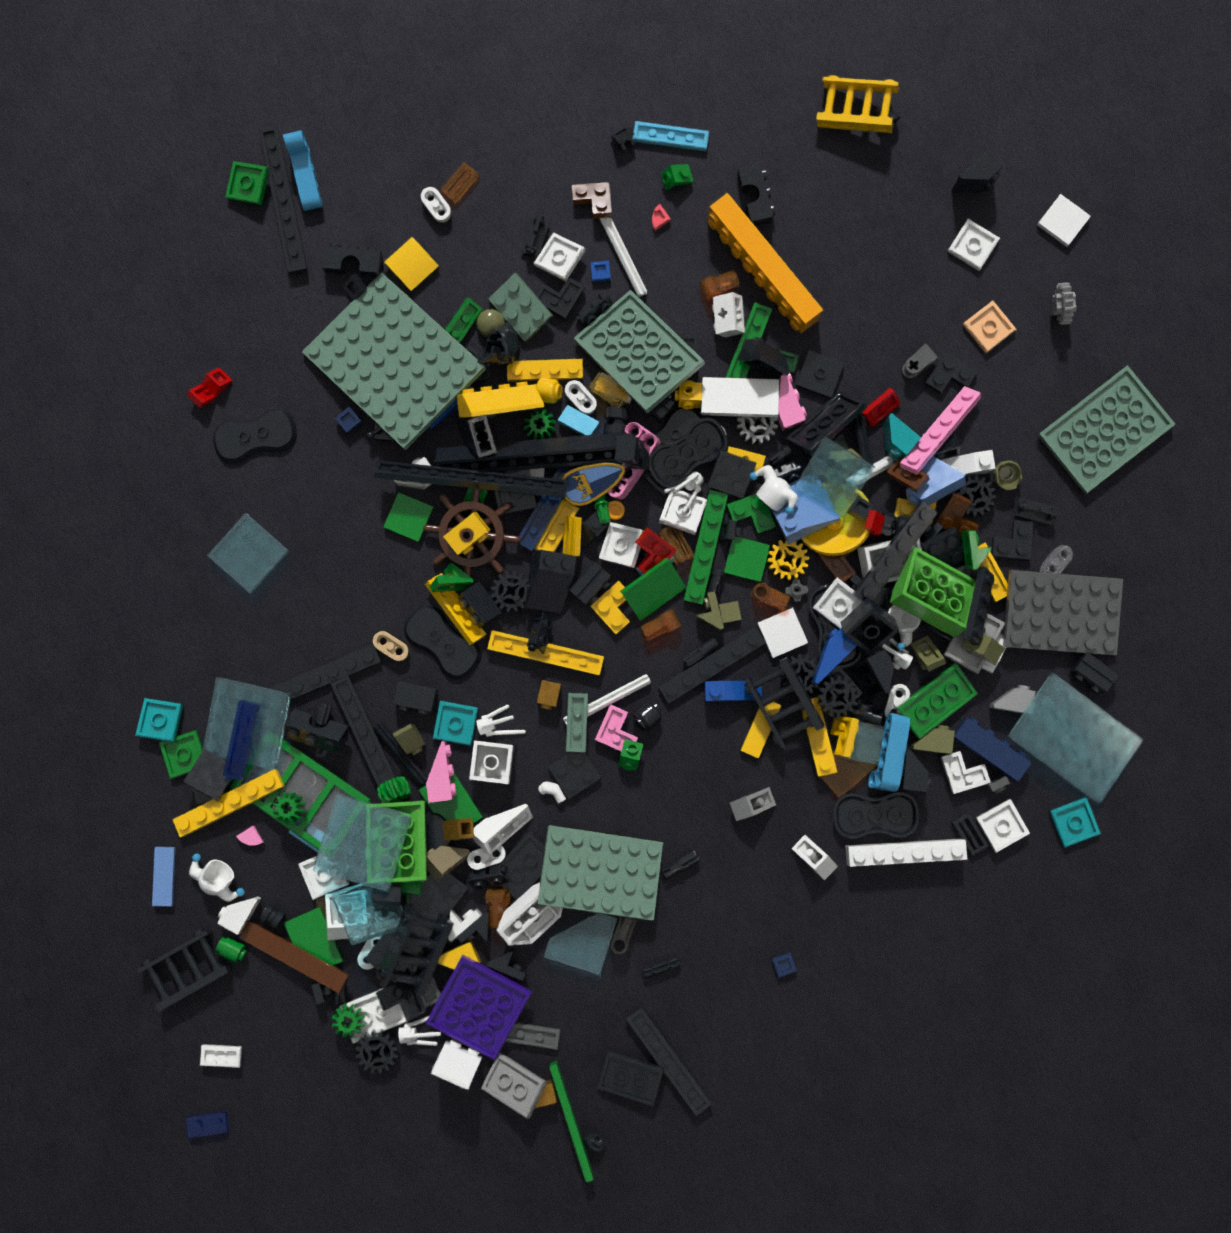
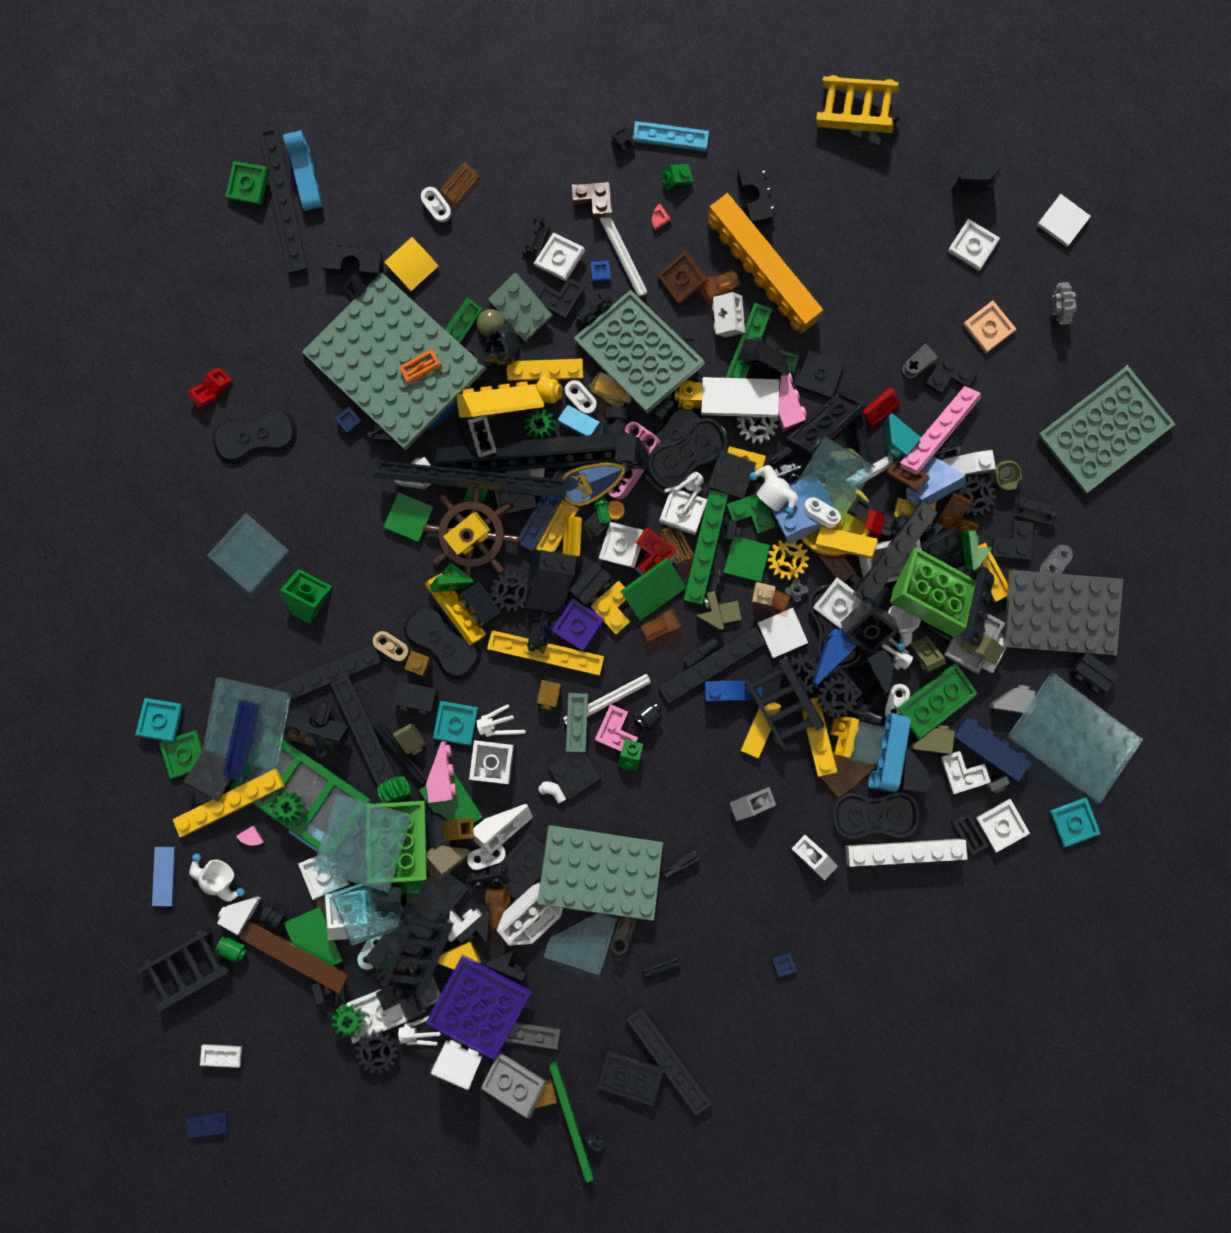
none -> green slope [279,569,332,624]
none -> orange tile [399,349,442,385]
none -> pearl gold brick [404,651,432,677]
none -> dark purple plate [551,598,605,651]
none -> reddish brown tile [657,250,709,305]
none -> tan tile [751,582,775,606]
none -> white plate [803,498,841,528]
none -> yellow tile [816,526,878,559]

